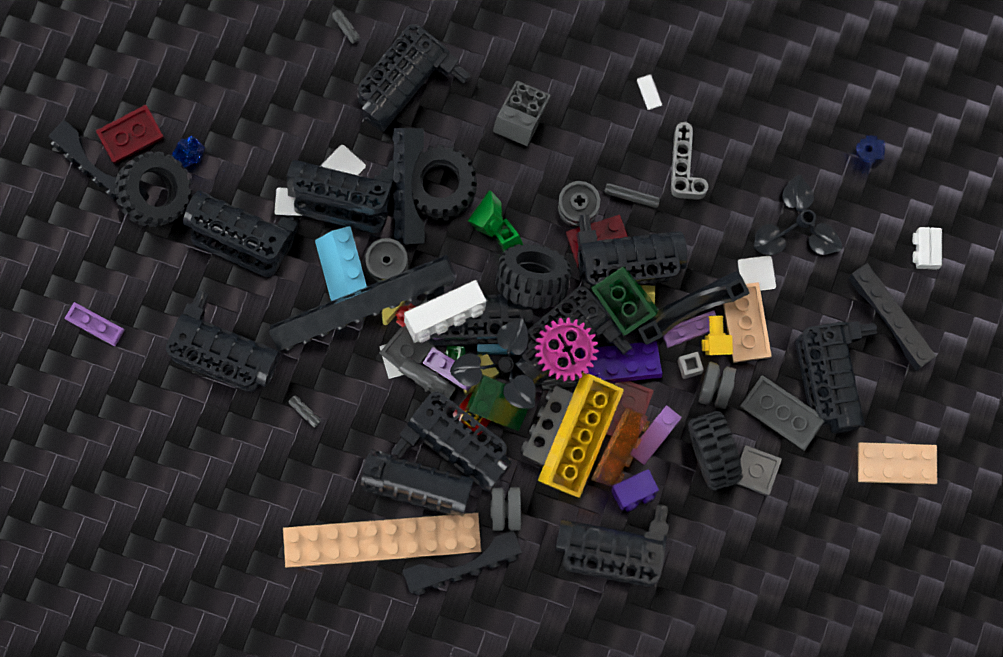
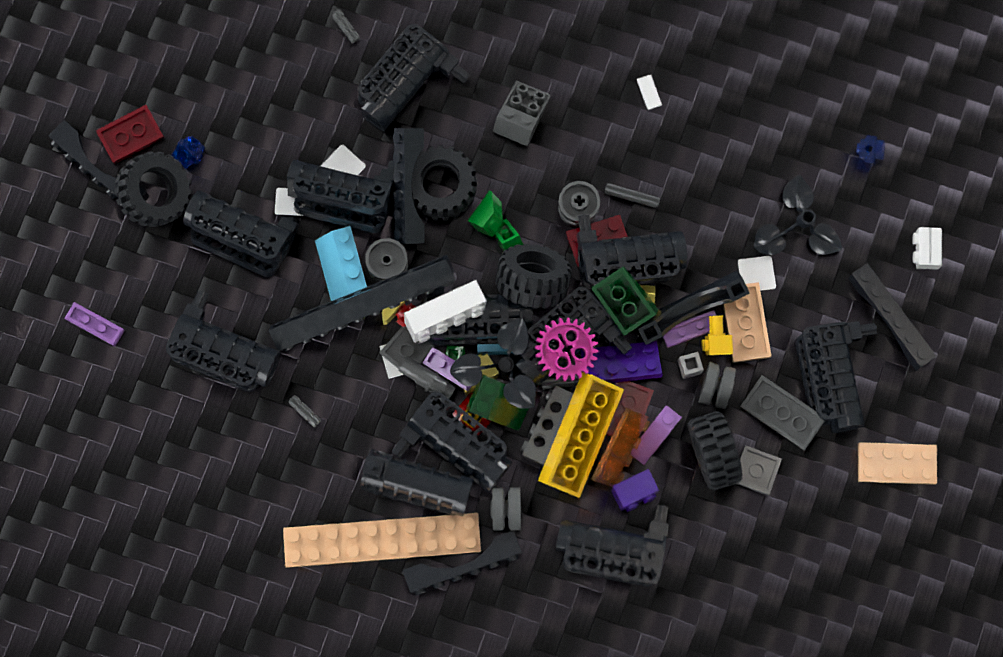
light grey beam [671,122,708,199] -> none

